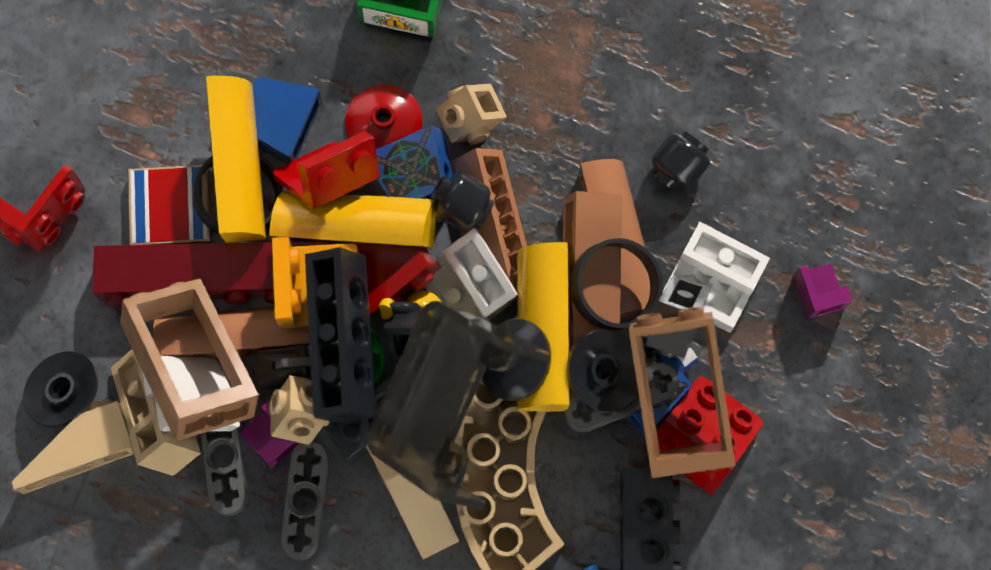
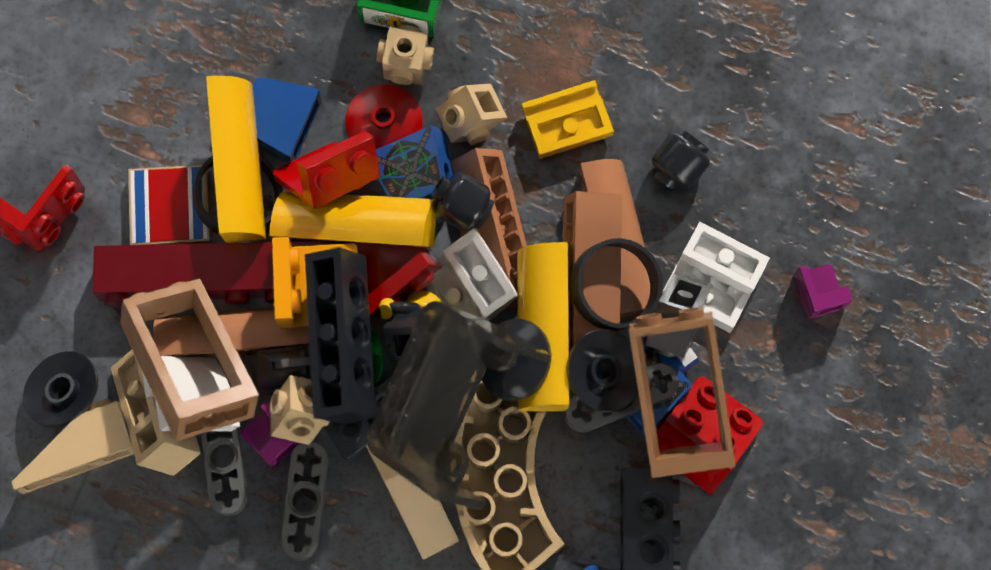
none -> tan brick [377,25,434,85]
none -> yellow plate [521,80,614,159]

